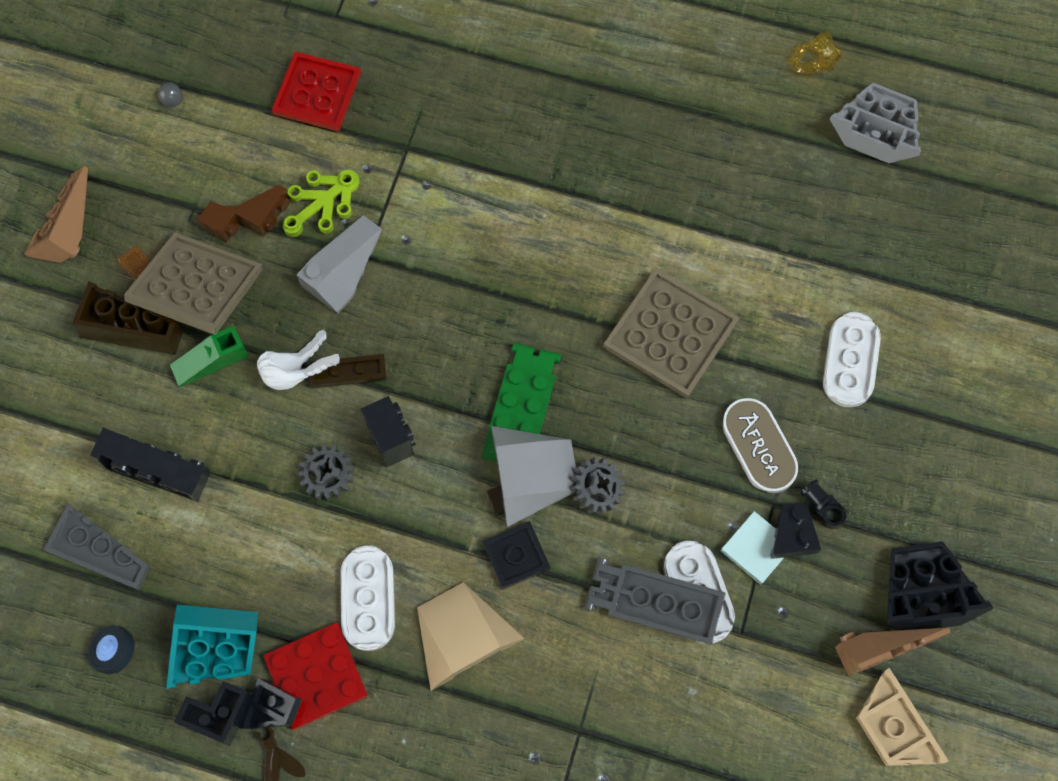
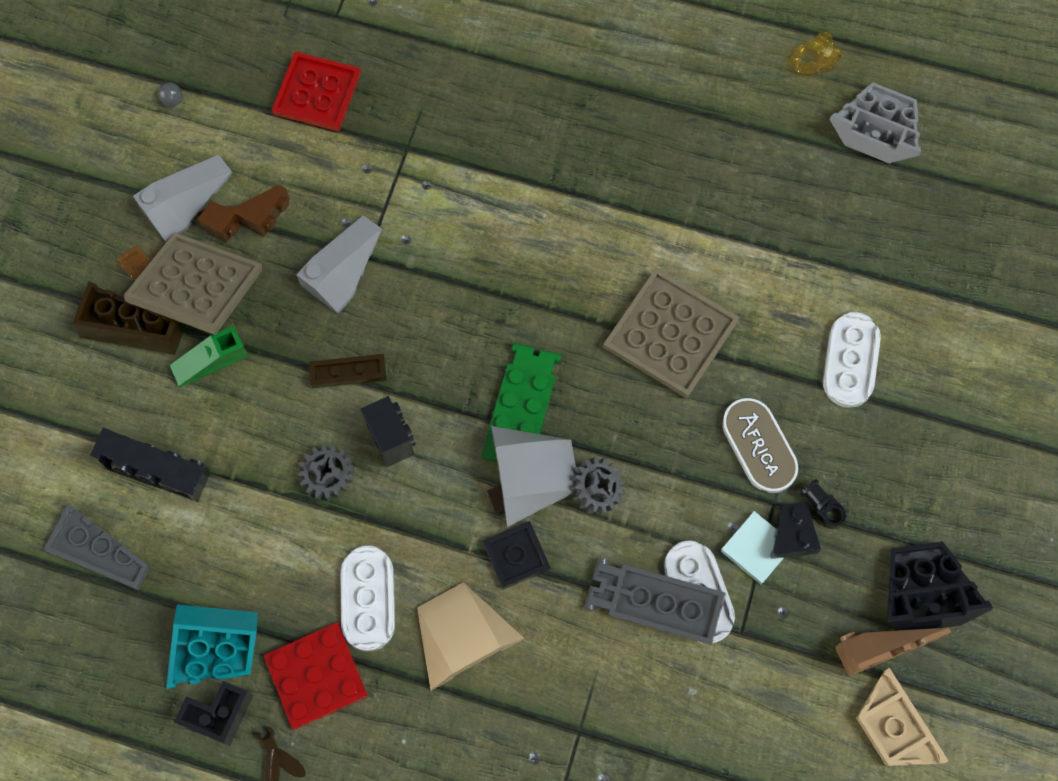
medium nougat wedge [24,166,88,263] -> none
black wheel [88,625,135,674] -> none
black wing [238,678,303,730] -> none
white hair [257,330,339,390] -> none
lime plant [283,170,360,237] -> none
none -> light grey wedge [133,155,233,242]

